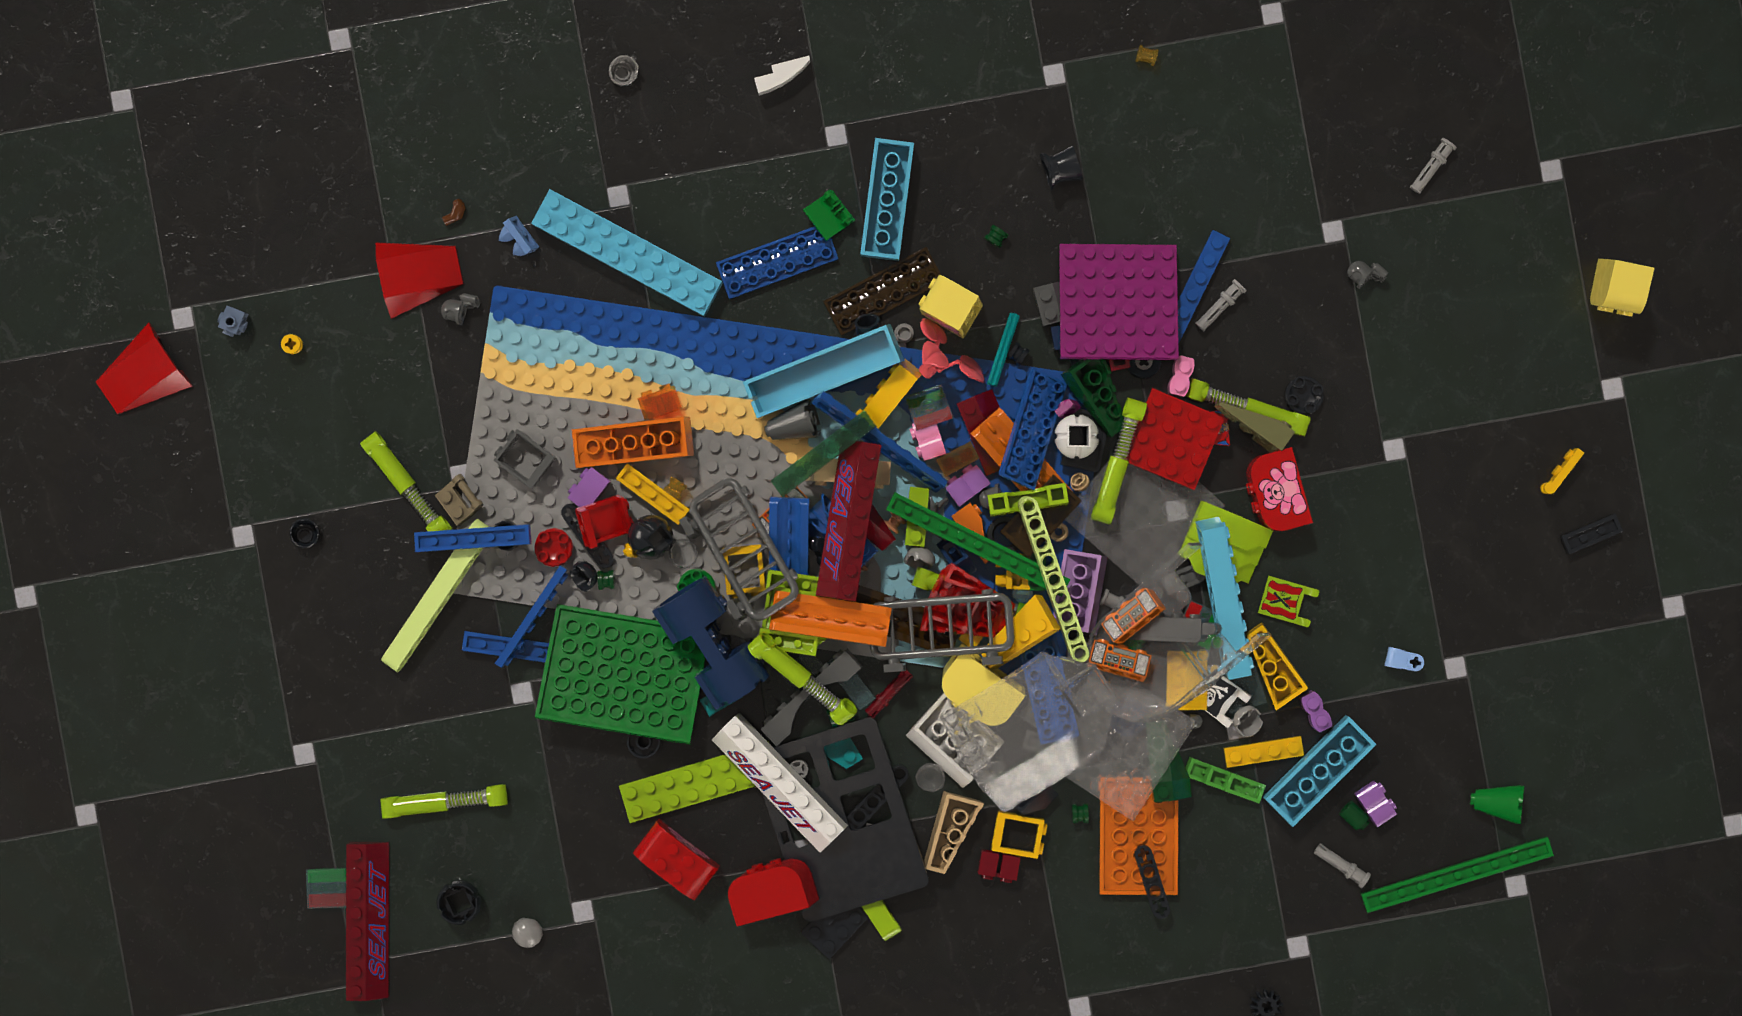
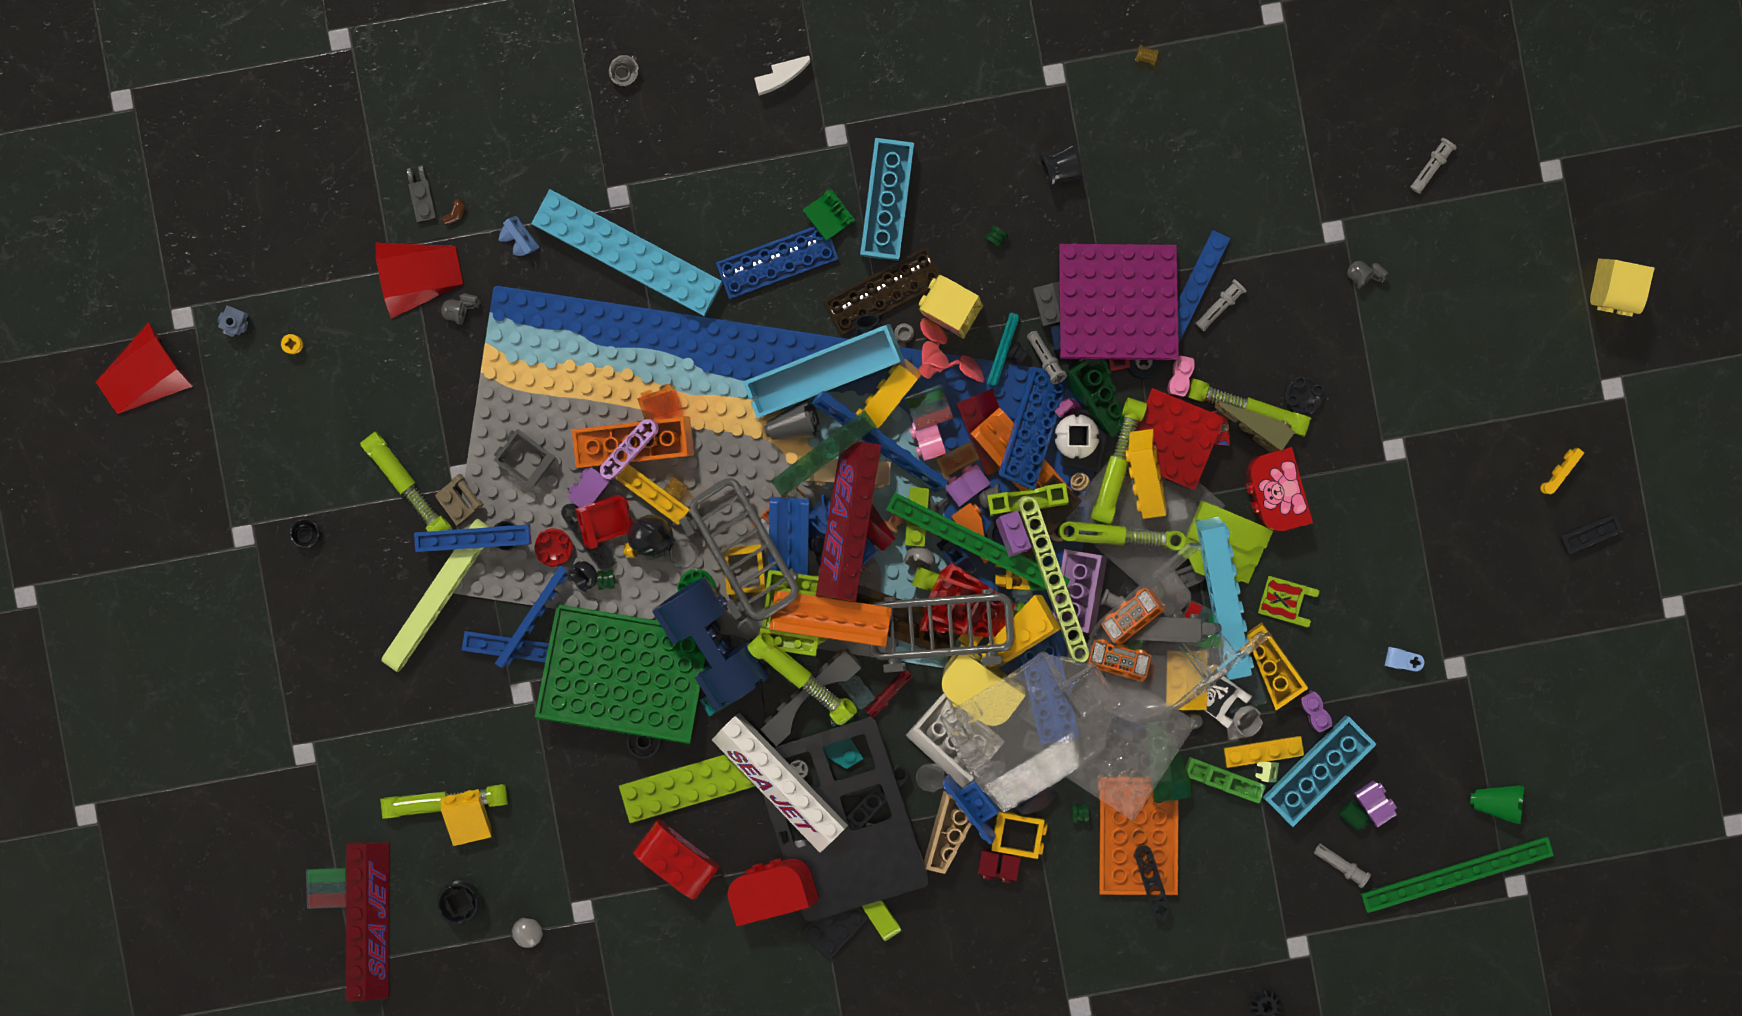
none -> dark grey hinge [407,165,437,222]
none -> yellow brick [441,789,491,846]
none -> lavender beam [600,419,659,479]
none -> blue bracket [942,774,1000,844]
none -> medium lavender brick [996,510,1031,557]
none -> light grey pin [1027,331,1067,384]
none -> lime piece [1057,521,1186,550]
none -> yellow wedge [1126,429,1167,519]
none -> yellowish green tile [1256,762,1279,782]

